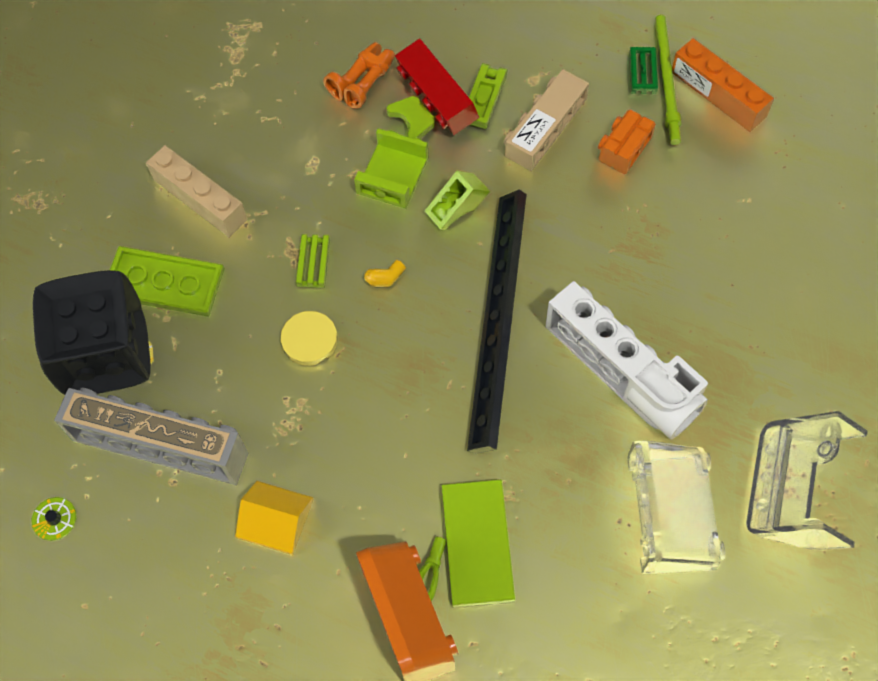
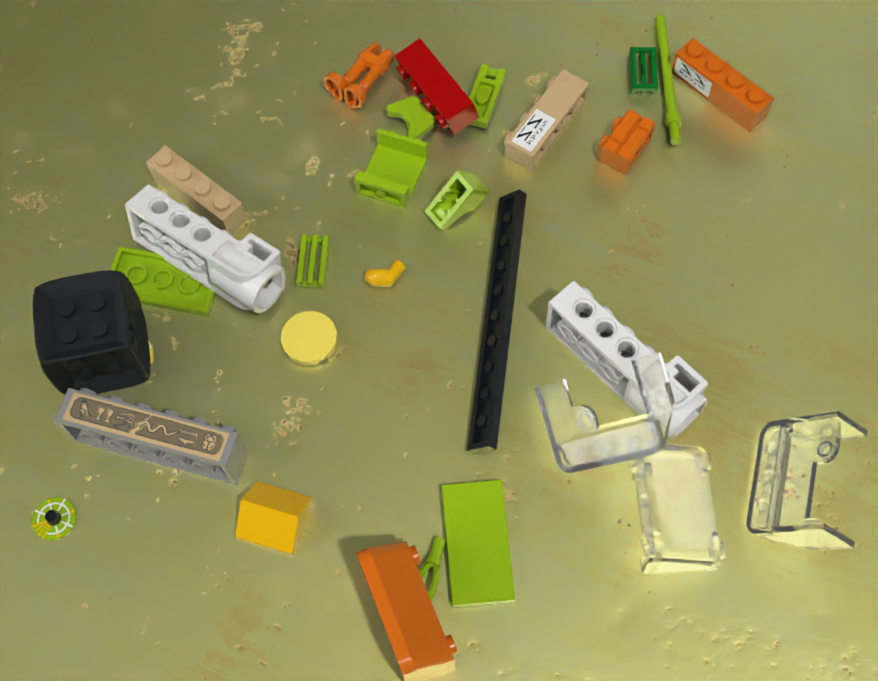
none -> white brick [125,184,286,314]
none -> clear windscreen [535,352,675,473]

